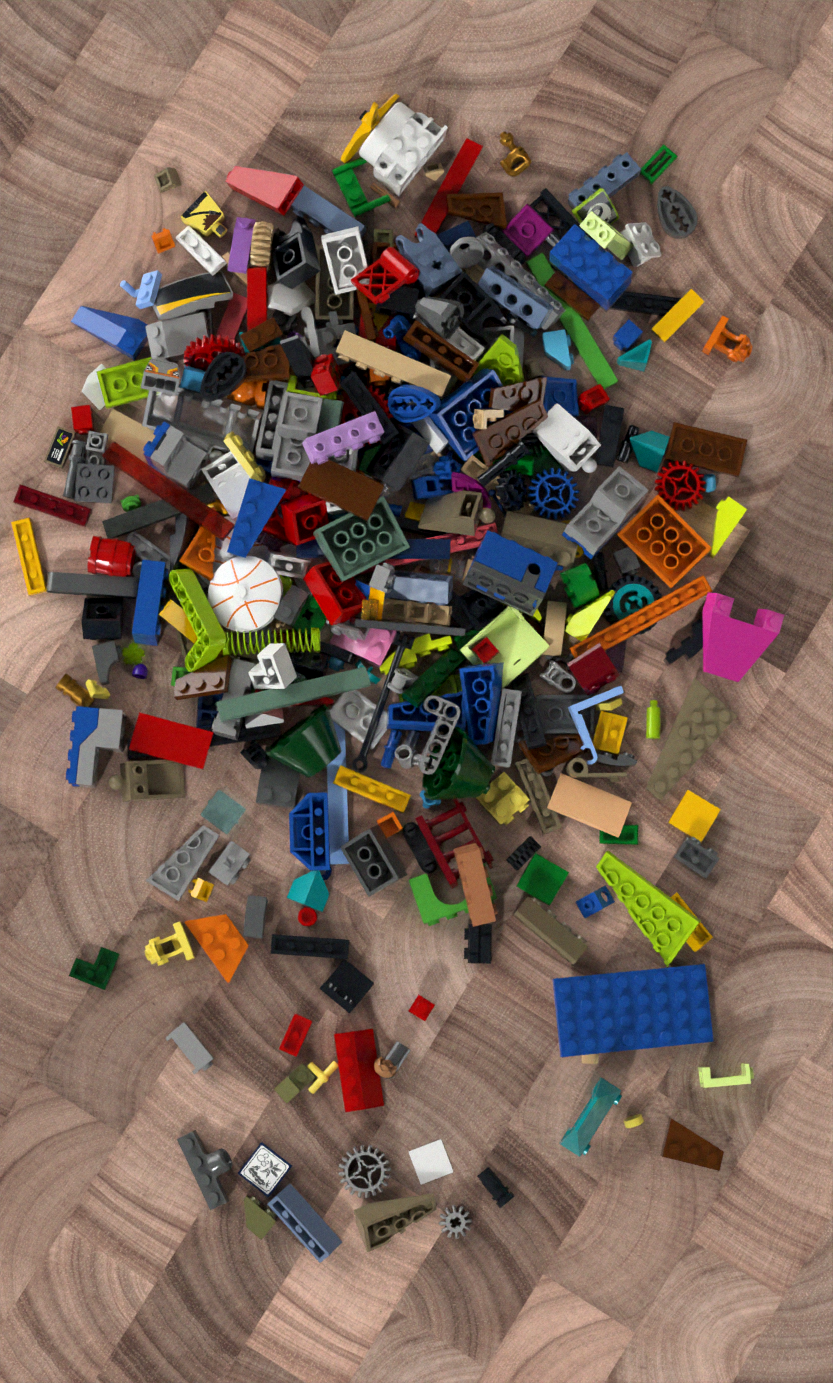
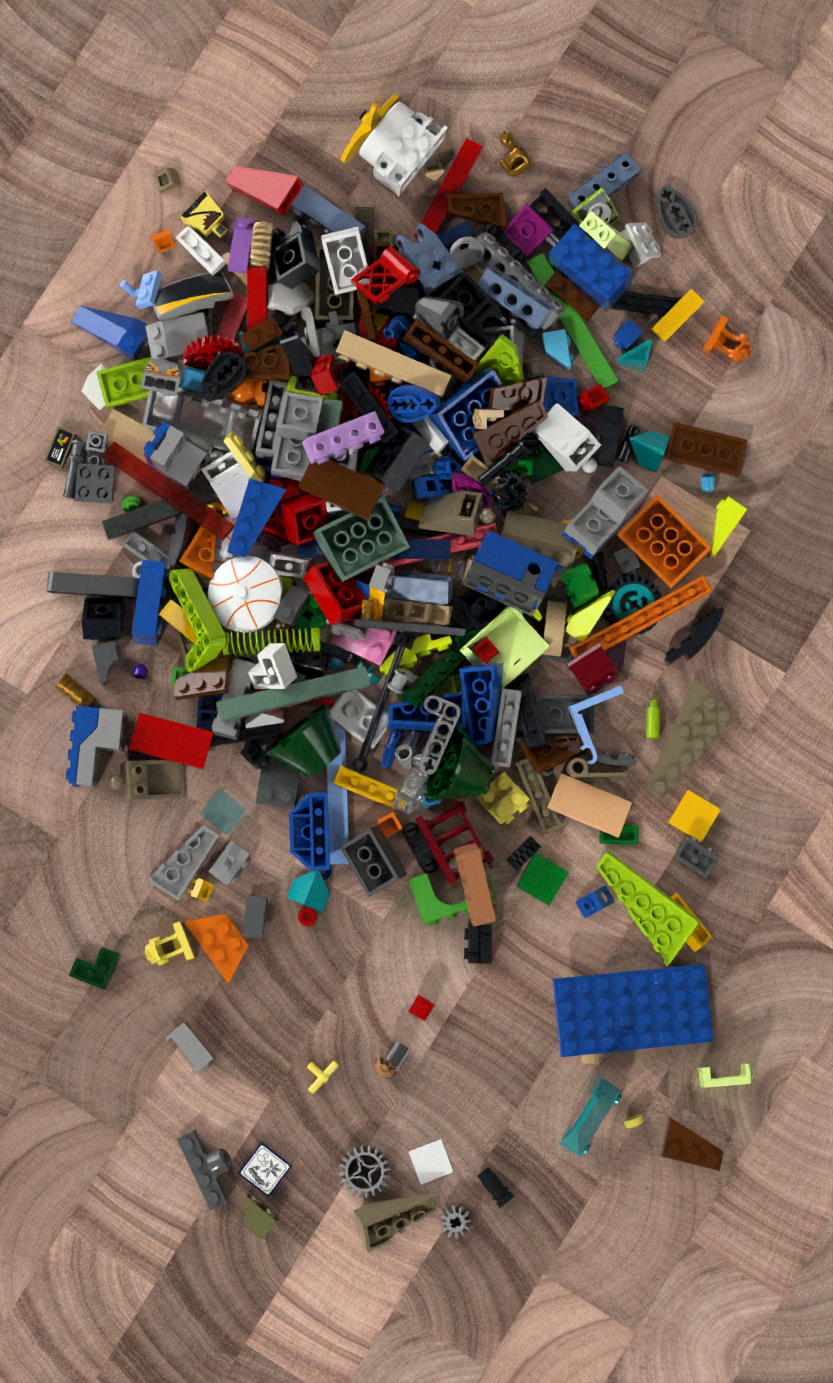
yellow tile [11,517,47,596] -> none
dark red tile [13,484,92,527] -> none
red brick [71,405,95,435] -> none
light yellow tile [85,679,110,699] -> none
red piece [87,536,136,577] -> none
clear neon green plant [122,642,145,665] -> none
sand blue brick [268,1184,342,1263] -> none
black plate [270,934,350,959] -> none
olive slope [274,1063,315,1103] -> none
red plate [279,1014,313,1057] -> none
black bracket [319,960,374,1014] -> none
green plate [332,157,391,217] -> none
red slope [334,1028,384,1112] -> none
medium nougat piece [370,183,400,208] -> none
dark tan slope [513,897,588,965] -> none
blue gear [528,468,579,520] -> none
light grey piece [539,660,576,694] -> none
yellow plate [592,711,628,755] -> none
light yellow tile [595,697,622,711] -> none
green tile [640,144,678,185] -> none
red gear [654,460,706,512] -> none
dark pink wedge [703,592,784,682] -> none
none -> clear slope [393,767,429,816]

